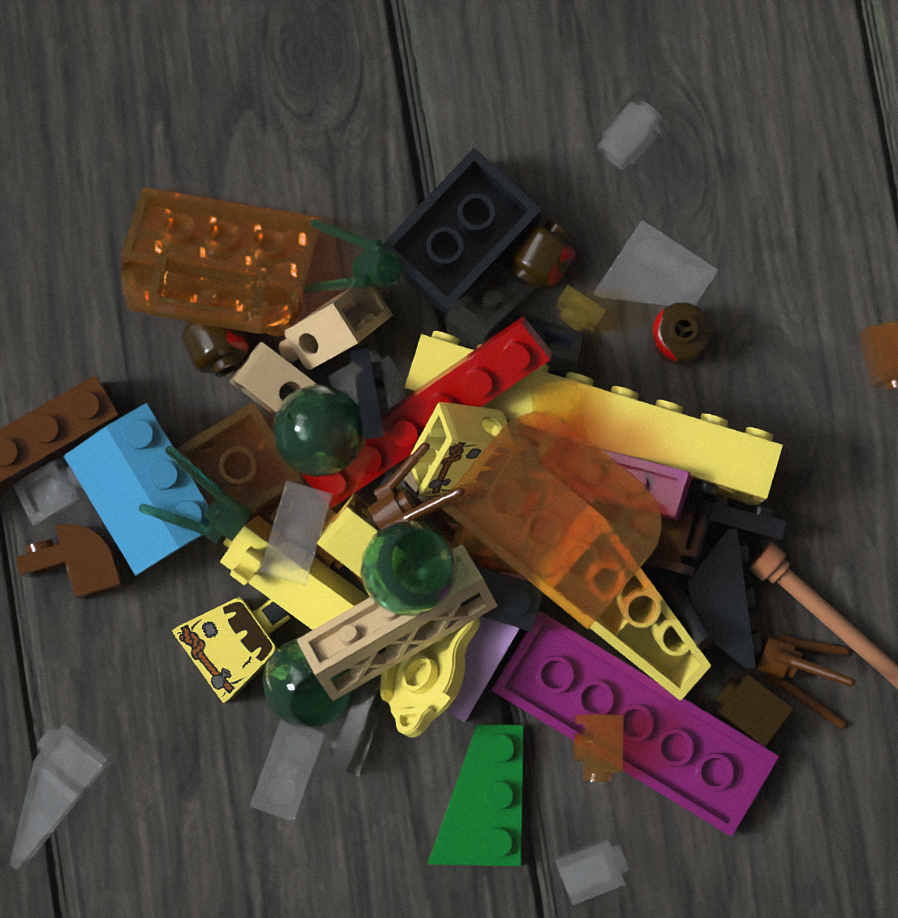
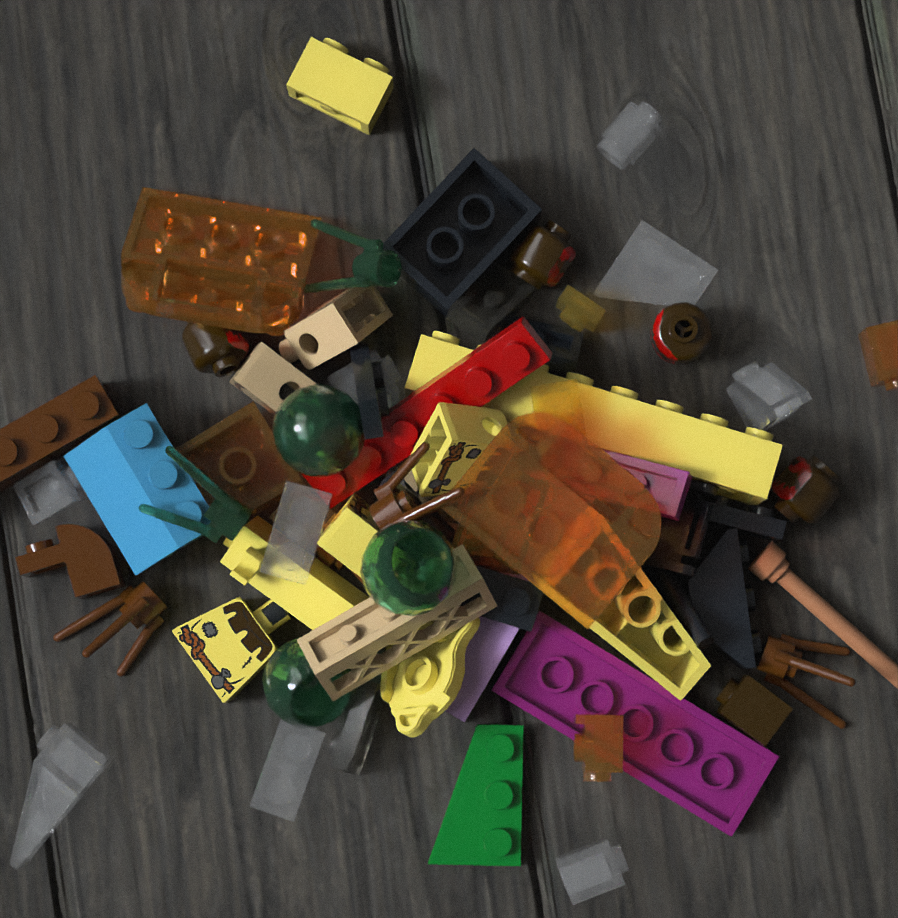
none -> reddish brown plant [53,581,168,677]
none -> light yellow brick [286,37,394,135]
none -> clear slope [726,362,812,431]
none -> dark brown head [772,455,841,524]

